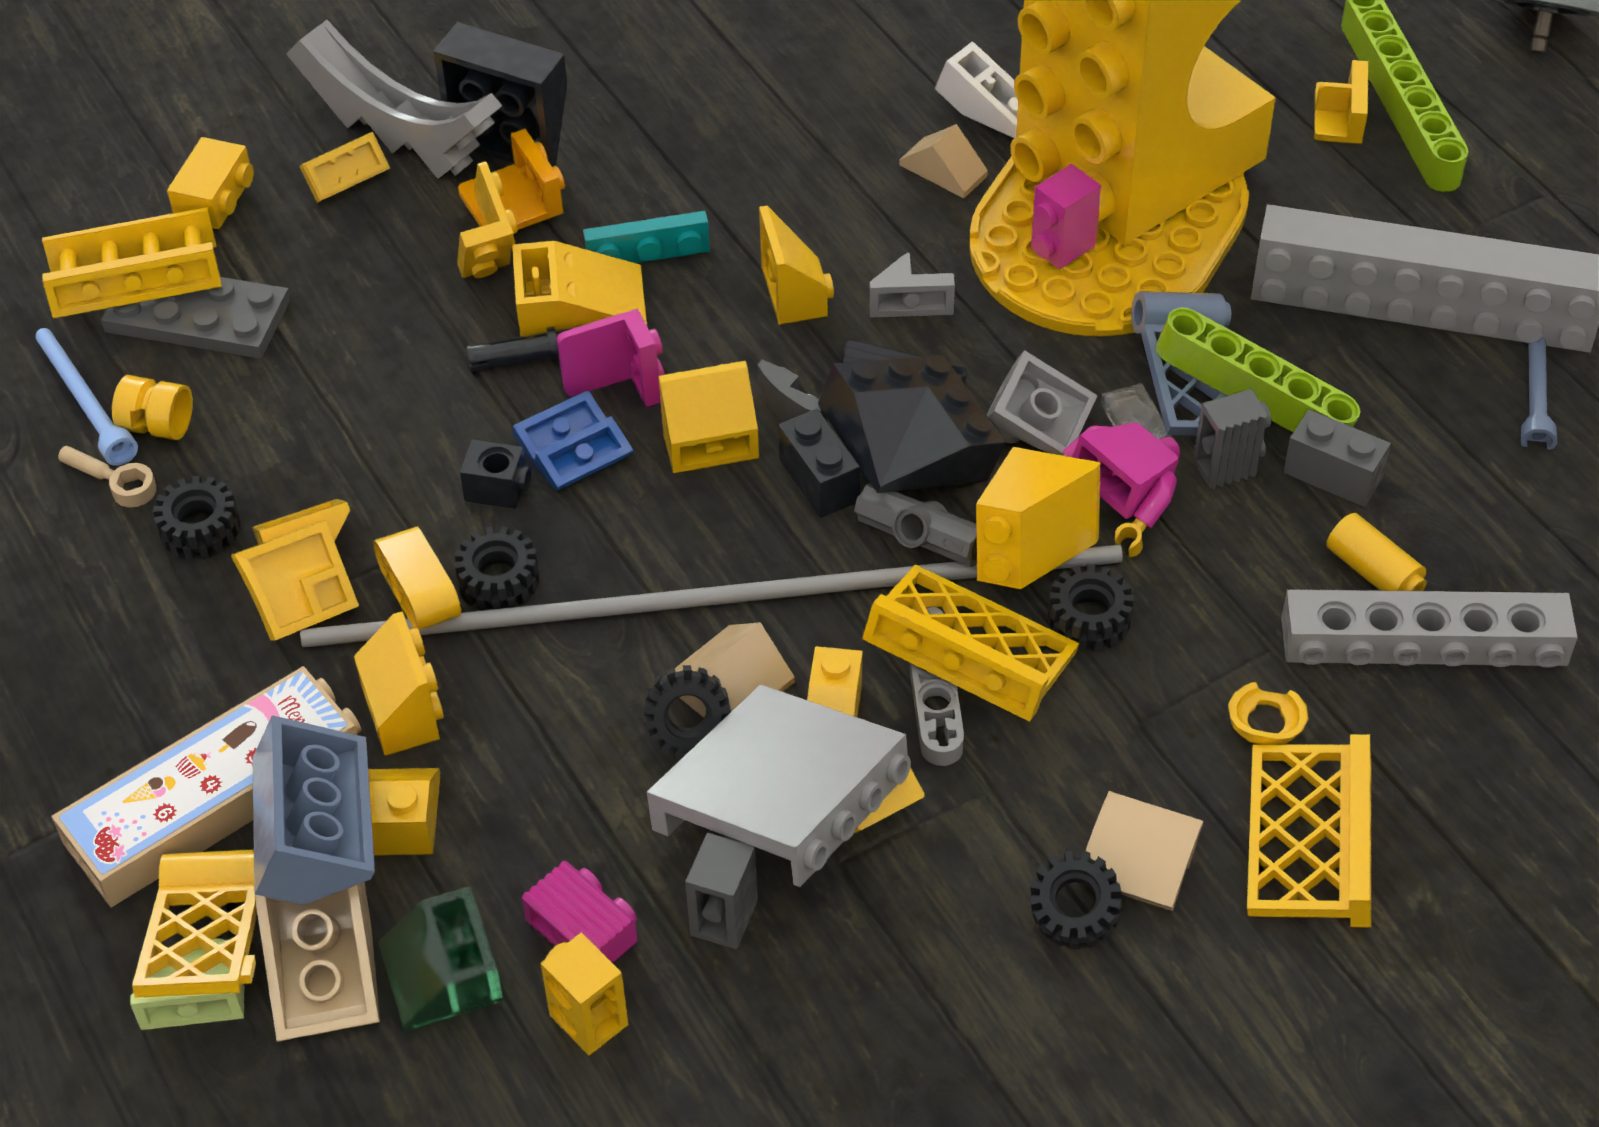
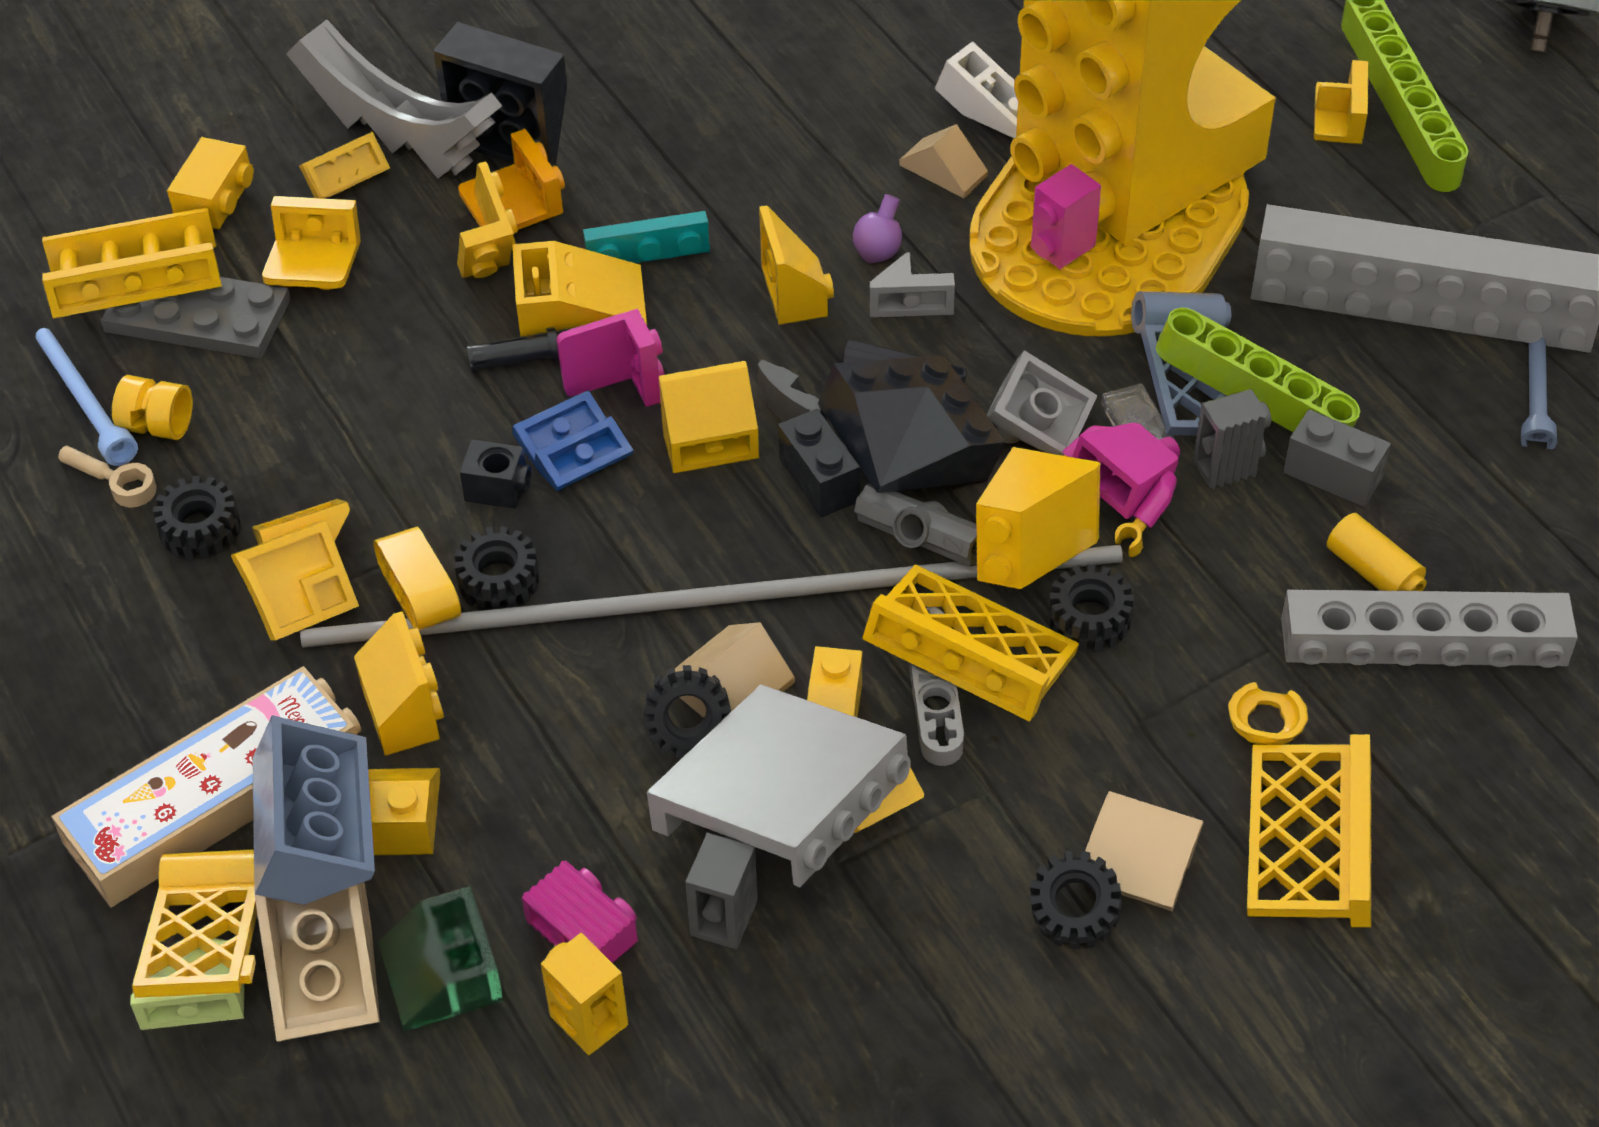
none -> yellow bracket [262,196,361,290]
none -> medium lavender piece [853,194,902,263]

